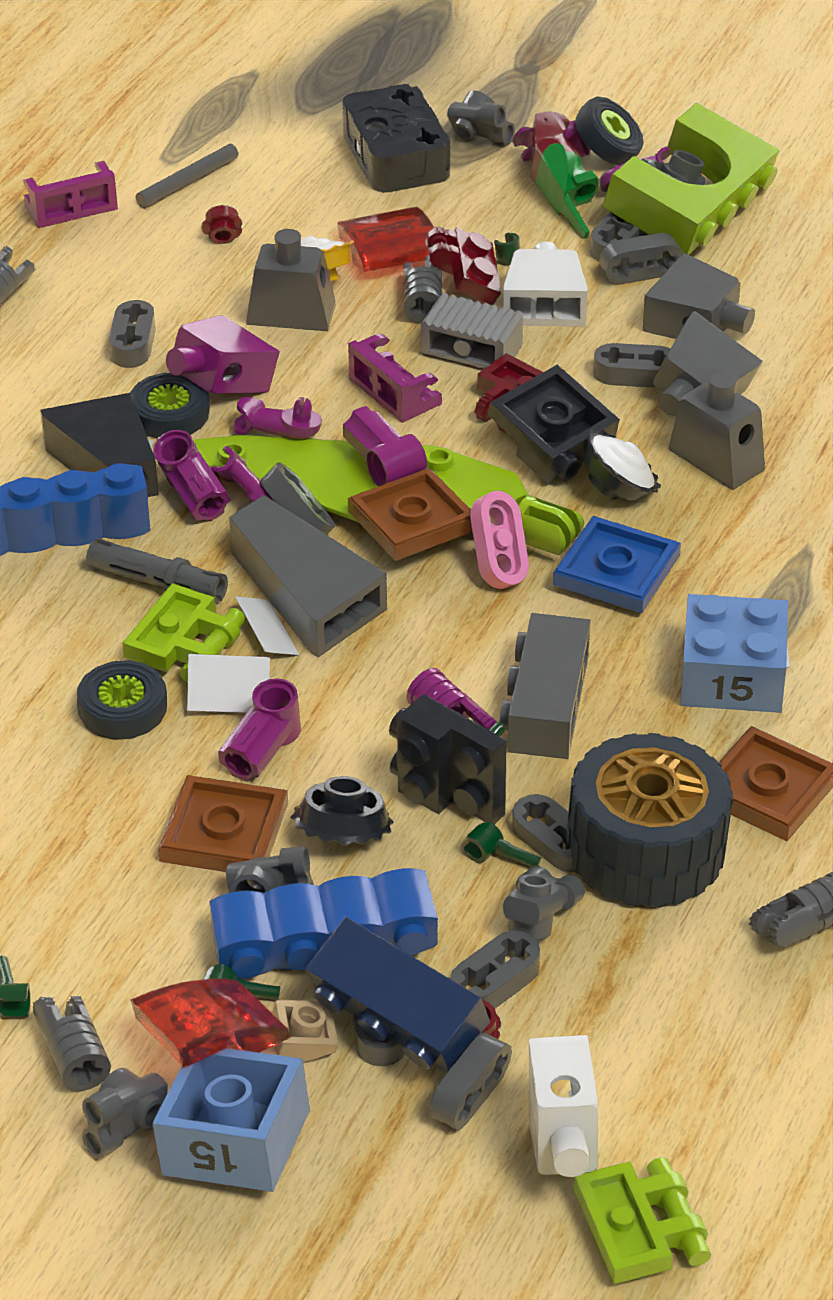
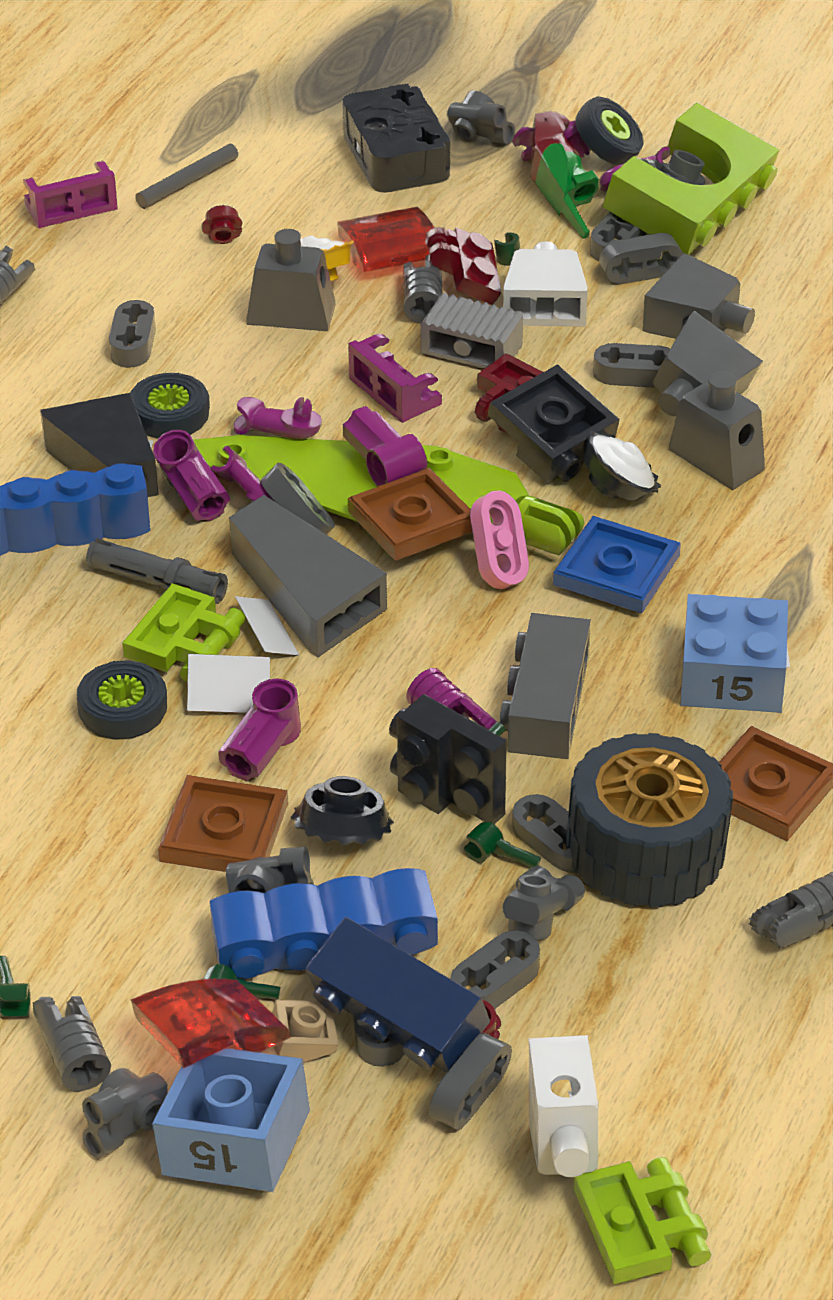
magenta torso [166,315,280,394] -> none

